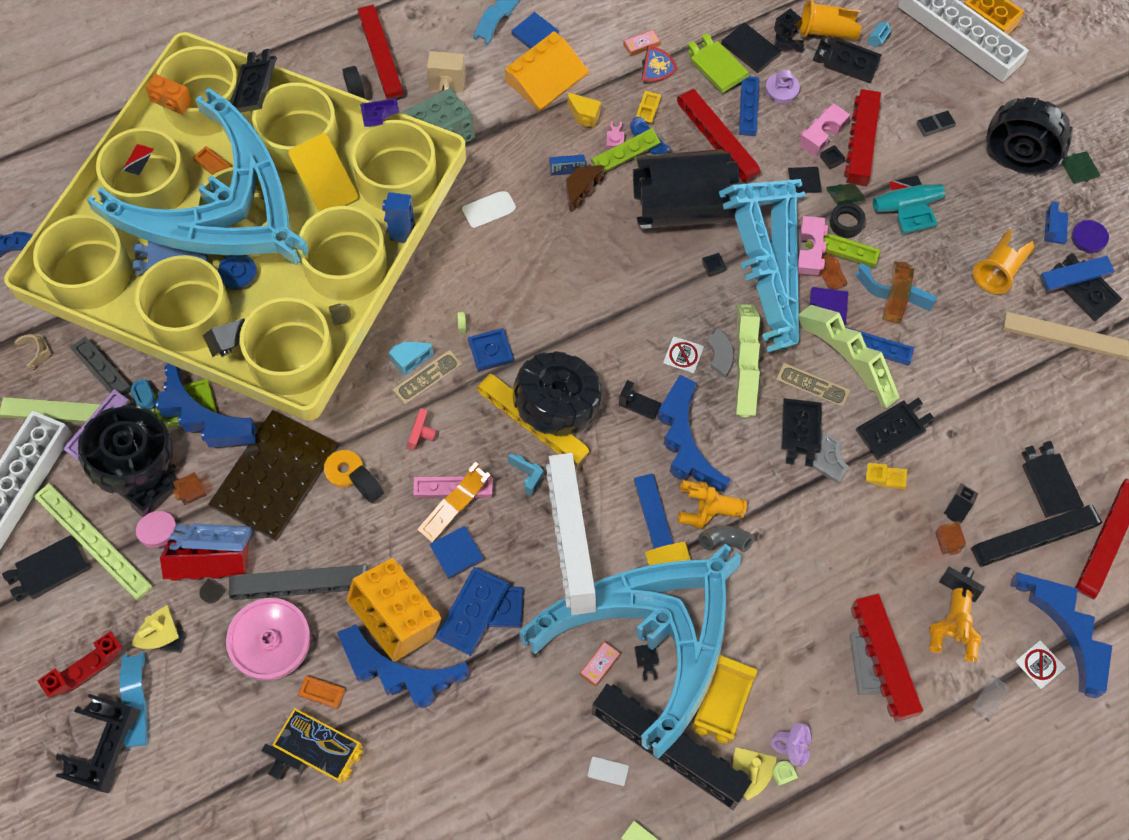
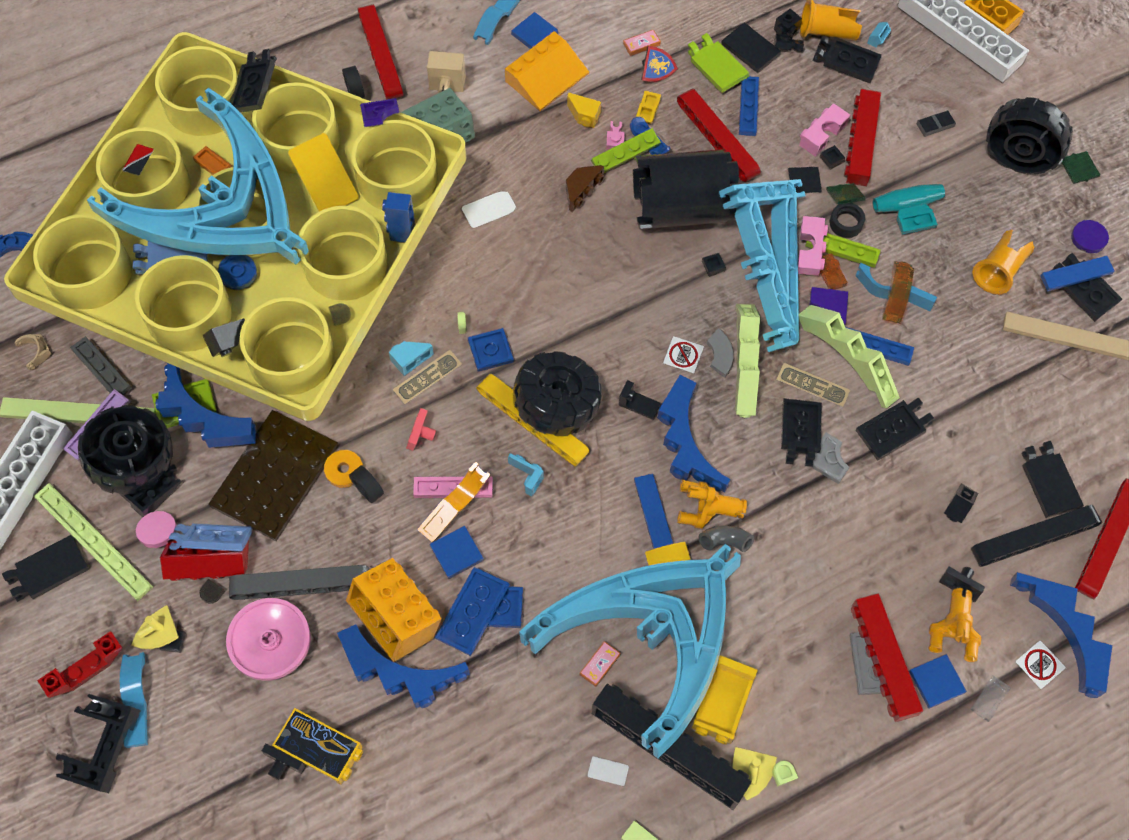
dark azure tile [131,379,157,409] -> none
orange brick [145,74,192,115] -> none
clear orange brick [173,472,207,505] -> none
orange tile [298,676,345,710] -> none
white brick [546,453,596,615] -> none
blue panel [549,154,586,176] -> none
black plate [634,645,658,682] -> none
lavender tile [765,70,800,104] -> none
lavender tile [771,723,811,766] -> none
yellow slope [866,463,907,490] -> none
sticker [889,176,922,191] -> none
clear orange brick [935,522,966,555] -> none
blue panel [1044,202,1068,245] -> none
none -> blue tile [909,654,967,709]

